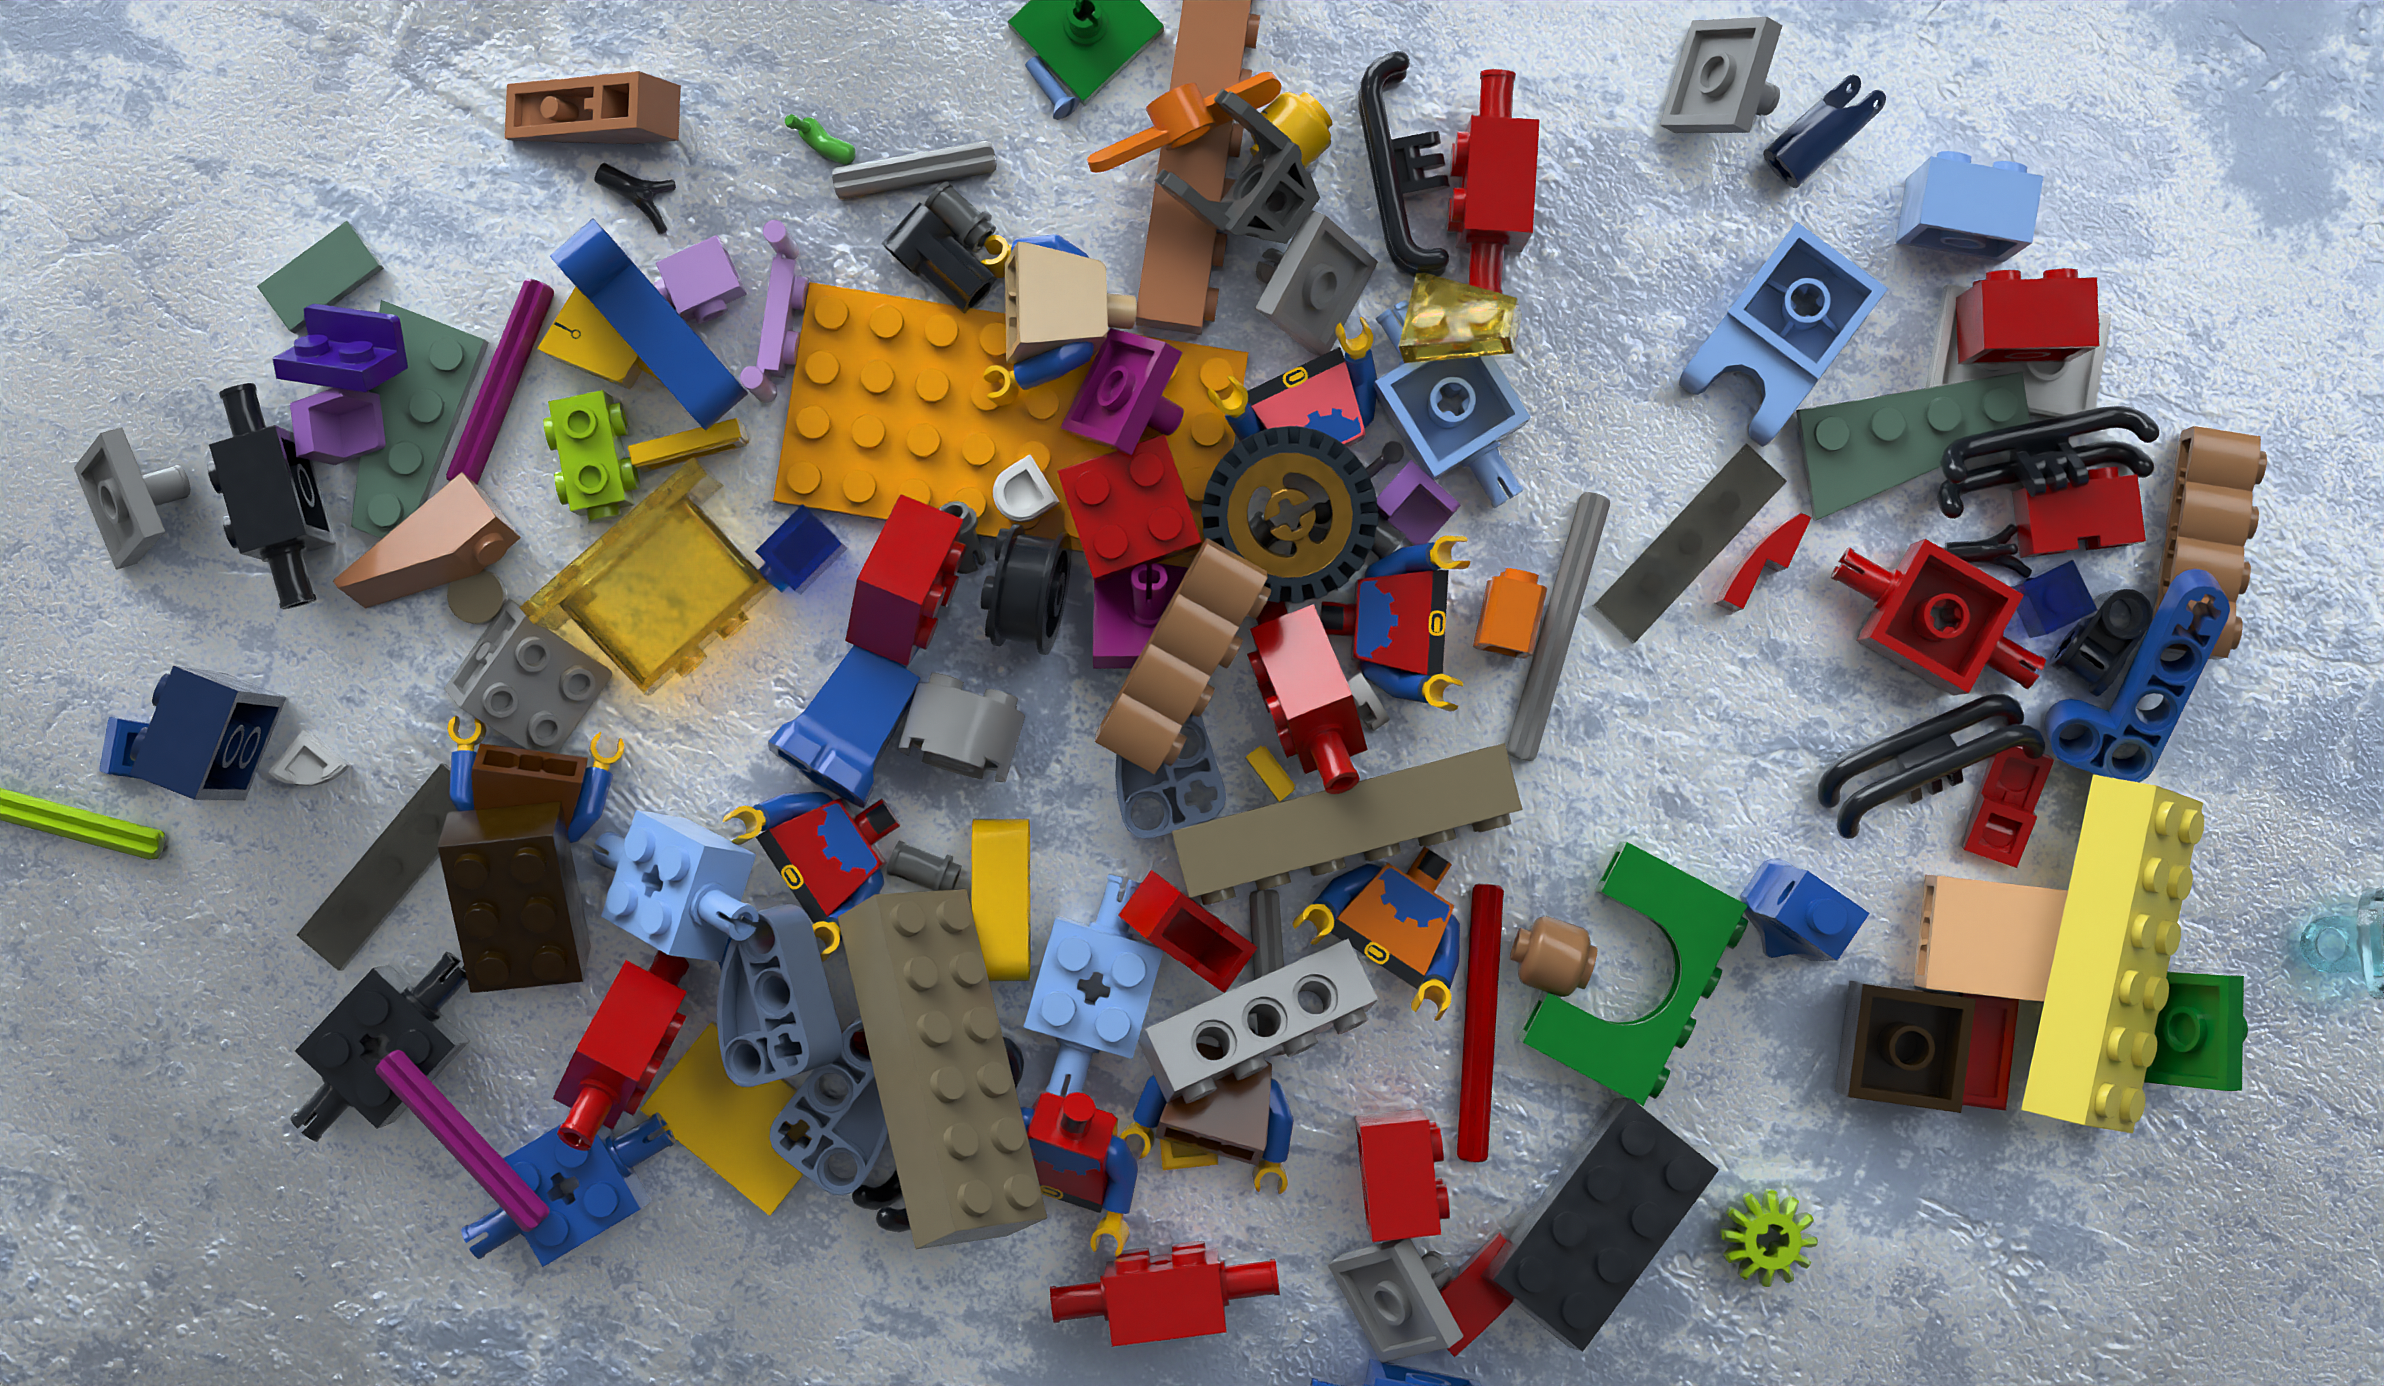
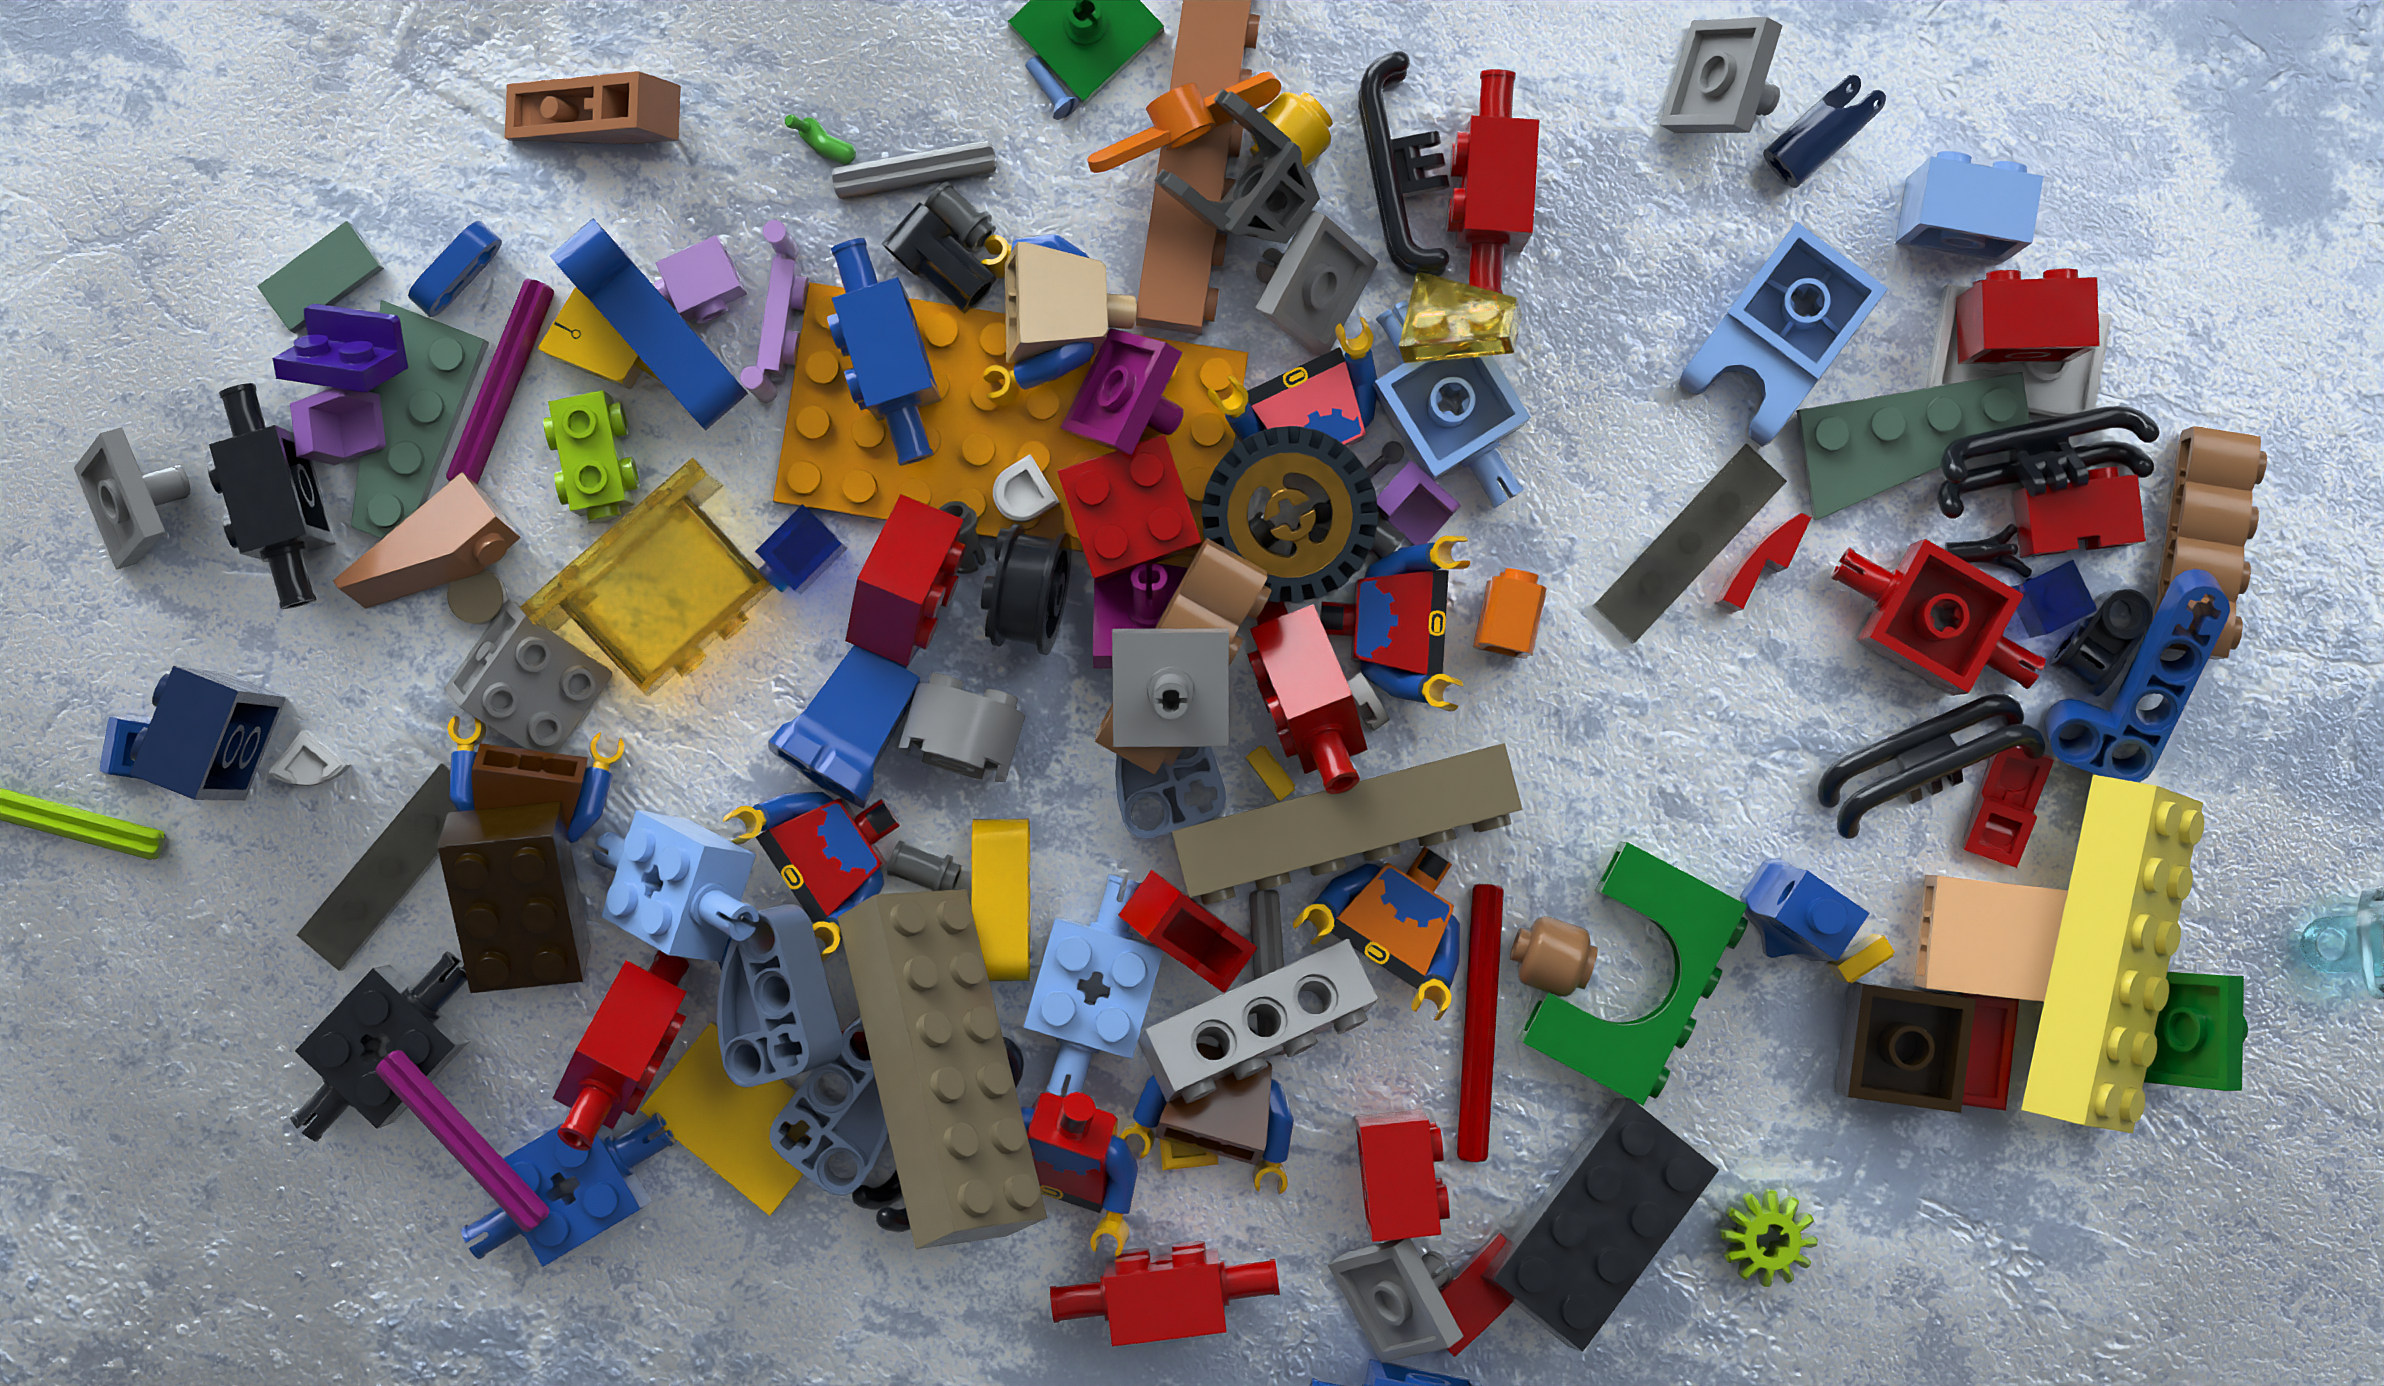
black bar [594,163,676,234] -> none
yellow tile [628,418,749,472] -> none
light grey axle [1506,492,1610,761] -> none
none -> blue beam [408,221,502,317]
none -> blue brick [827,238,941,466]
none -> light grey tile [1112,628,1229,747]
none -> yellow tile [1826,934,1895,984]

